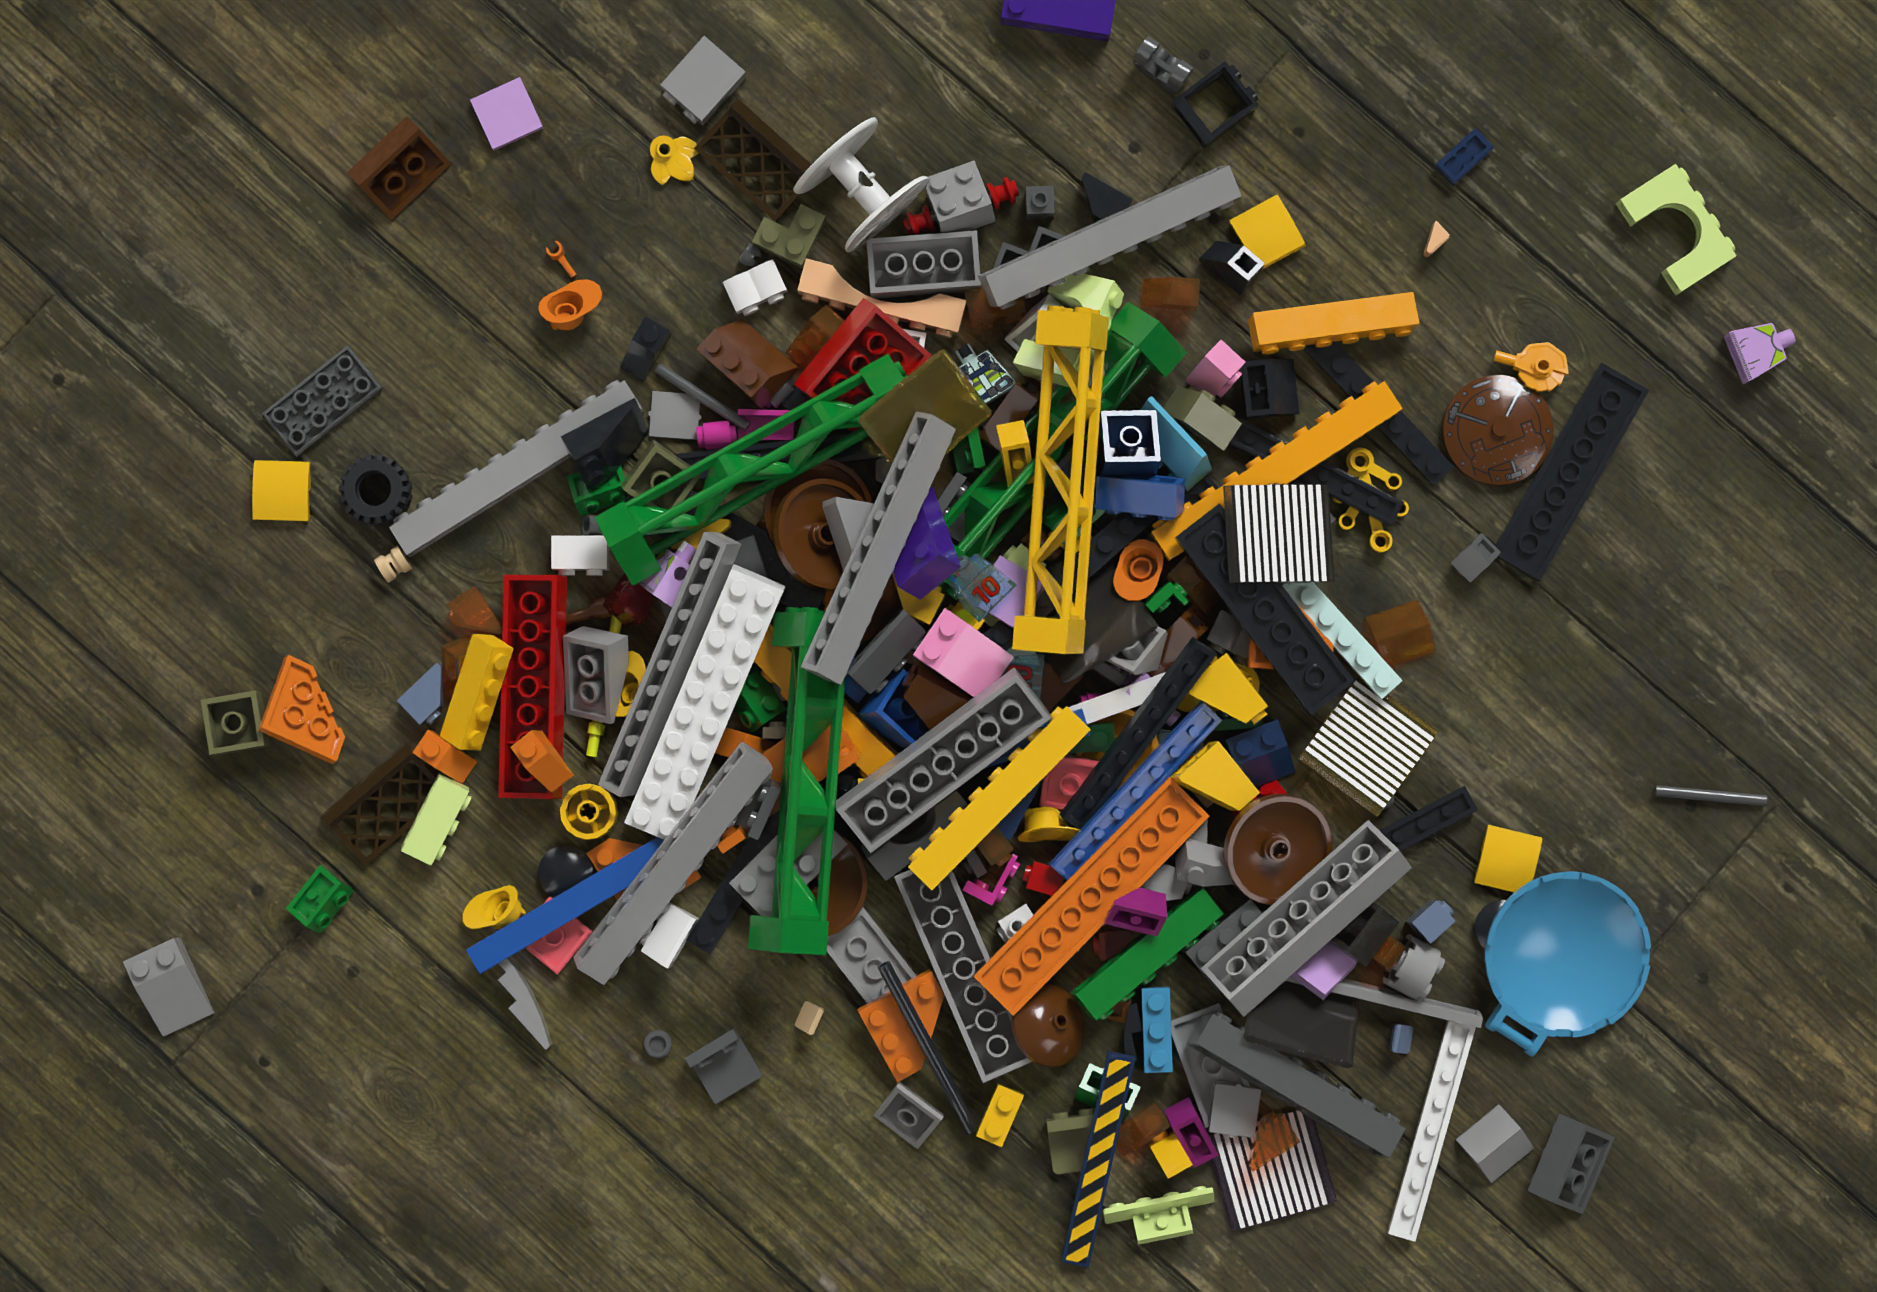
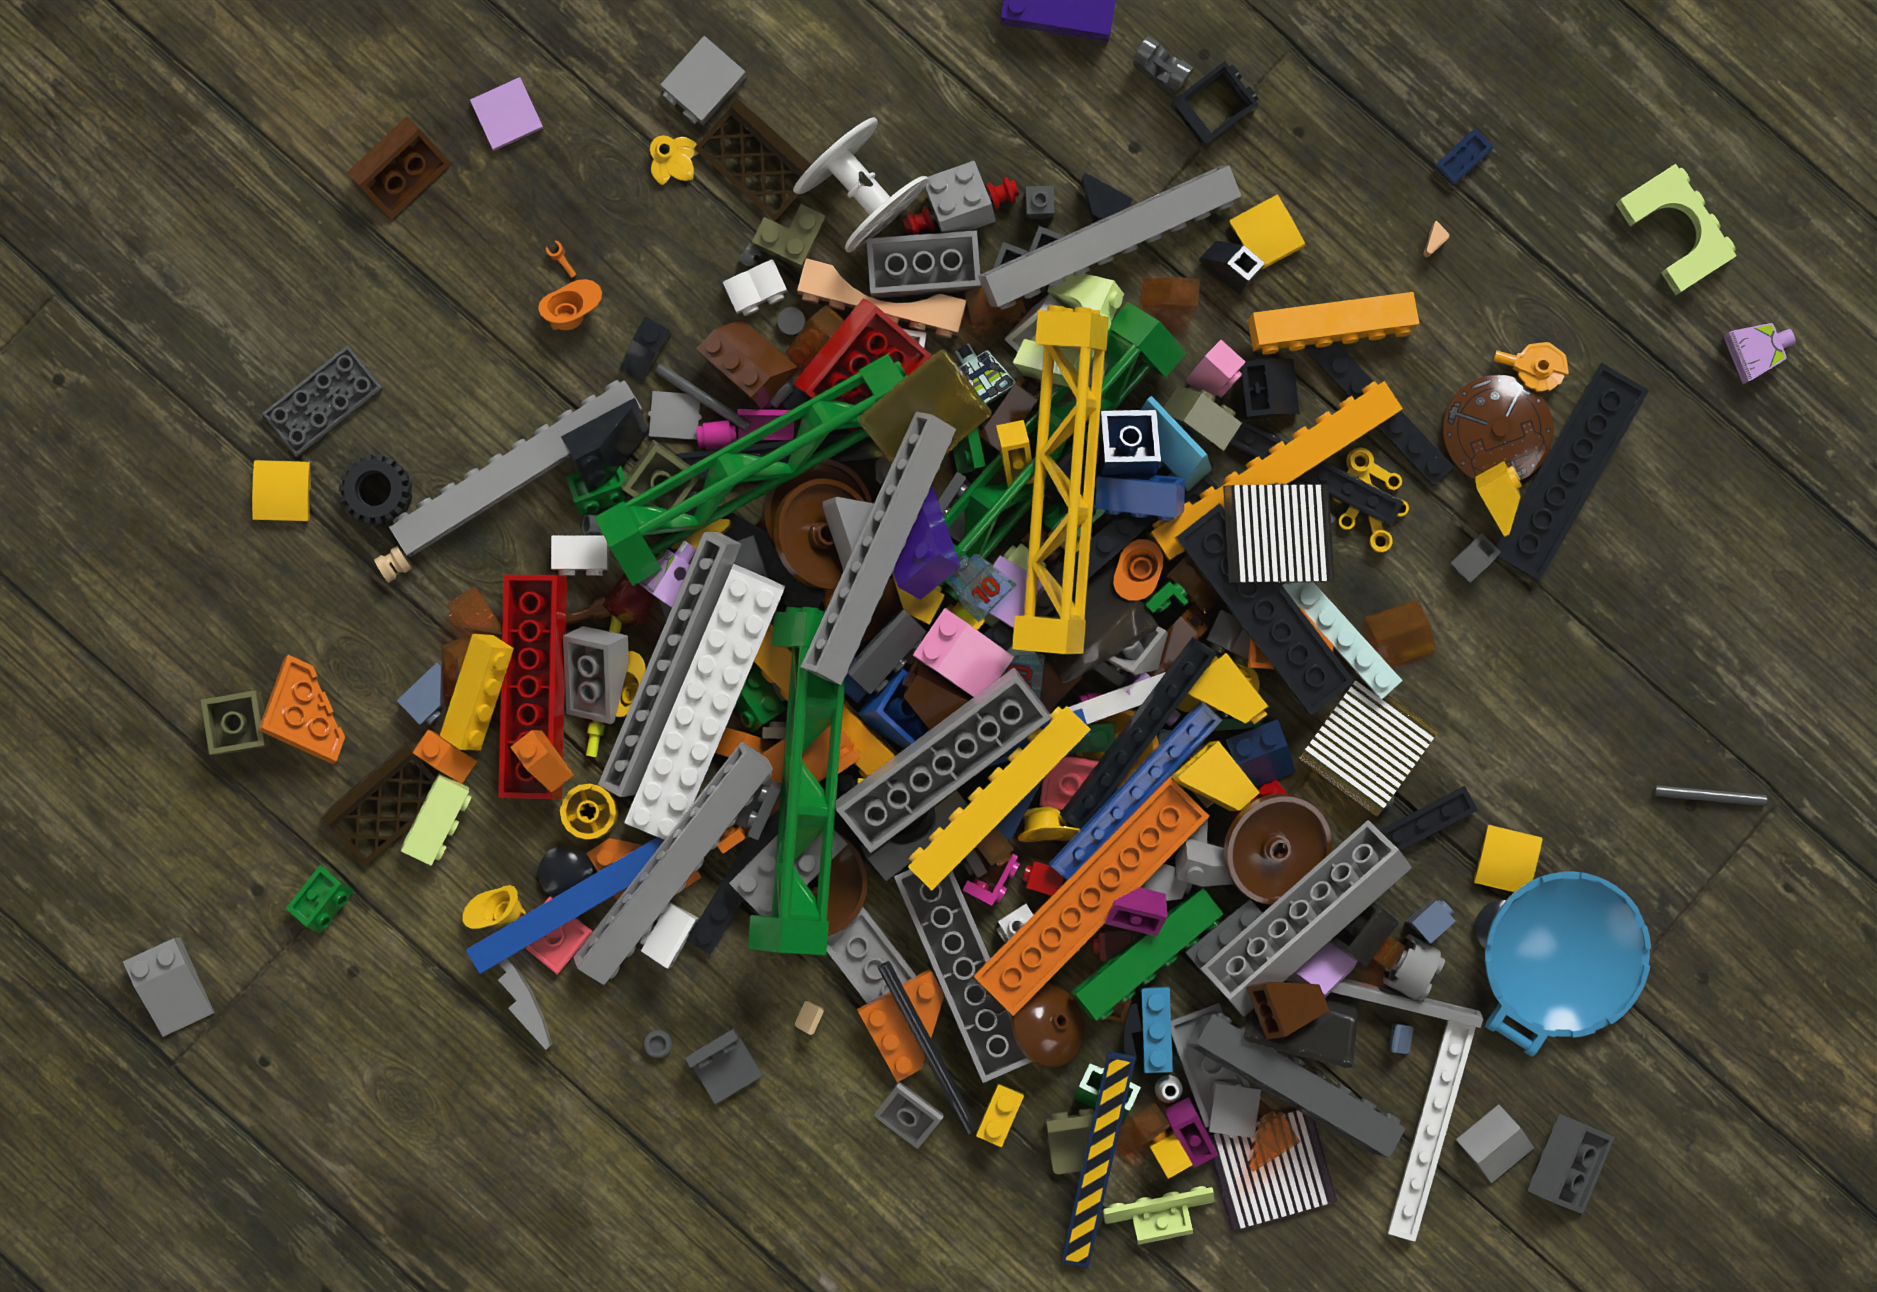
none -> dark grey tile [777,307,805,336]
none -> white cone [1155,1075,1182,1103]
none -> reddish brown slope [1246,982,1329,1039]
none -> yellow slope [1475,461,1522,537]

